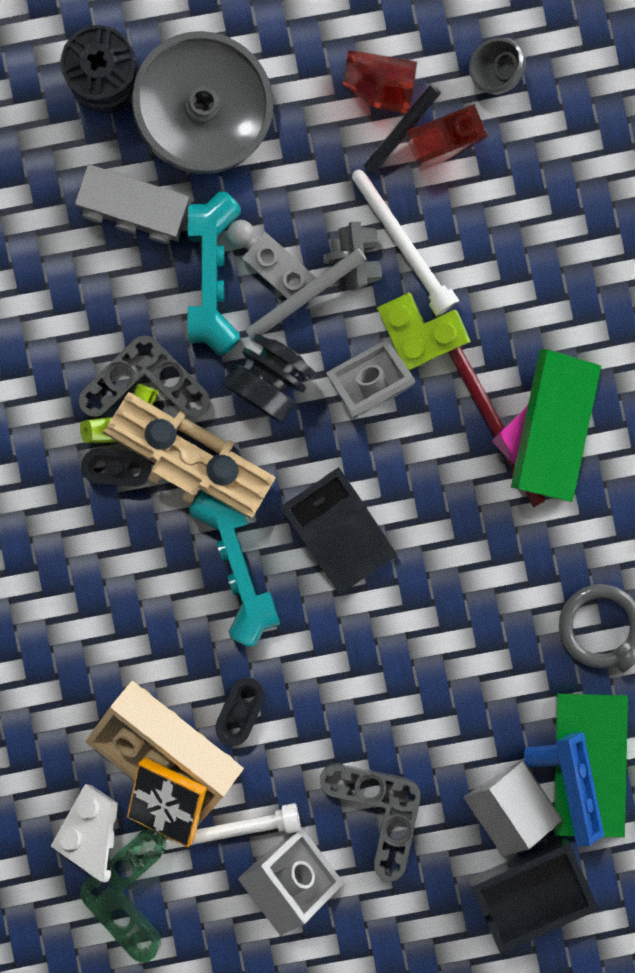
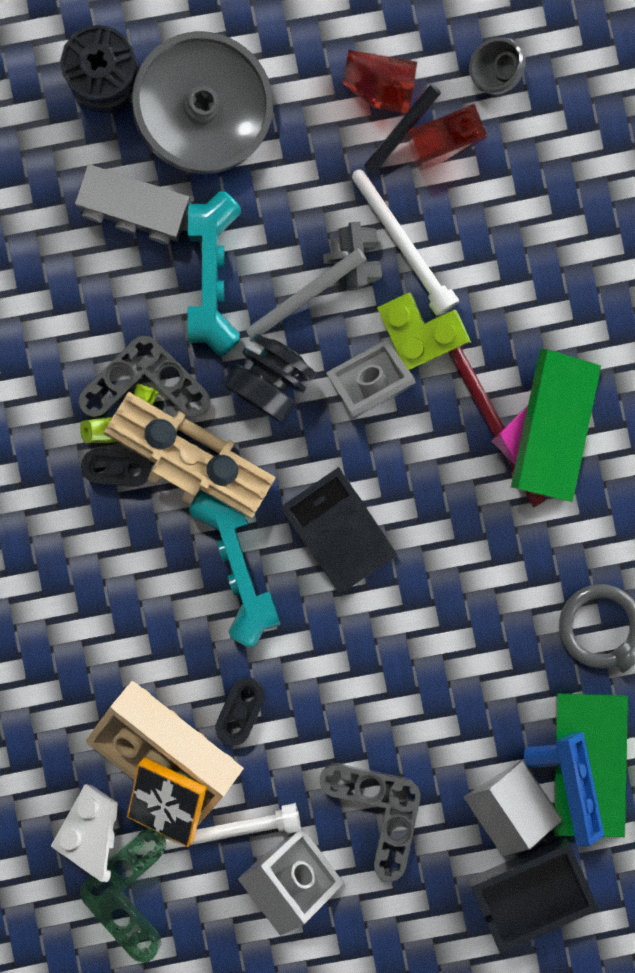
light grey plate [227,220,316,299] -> none

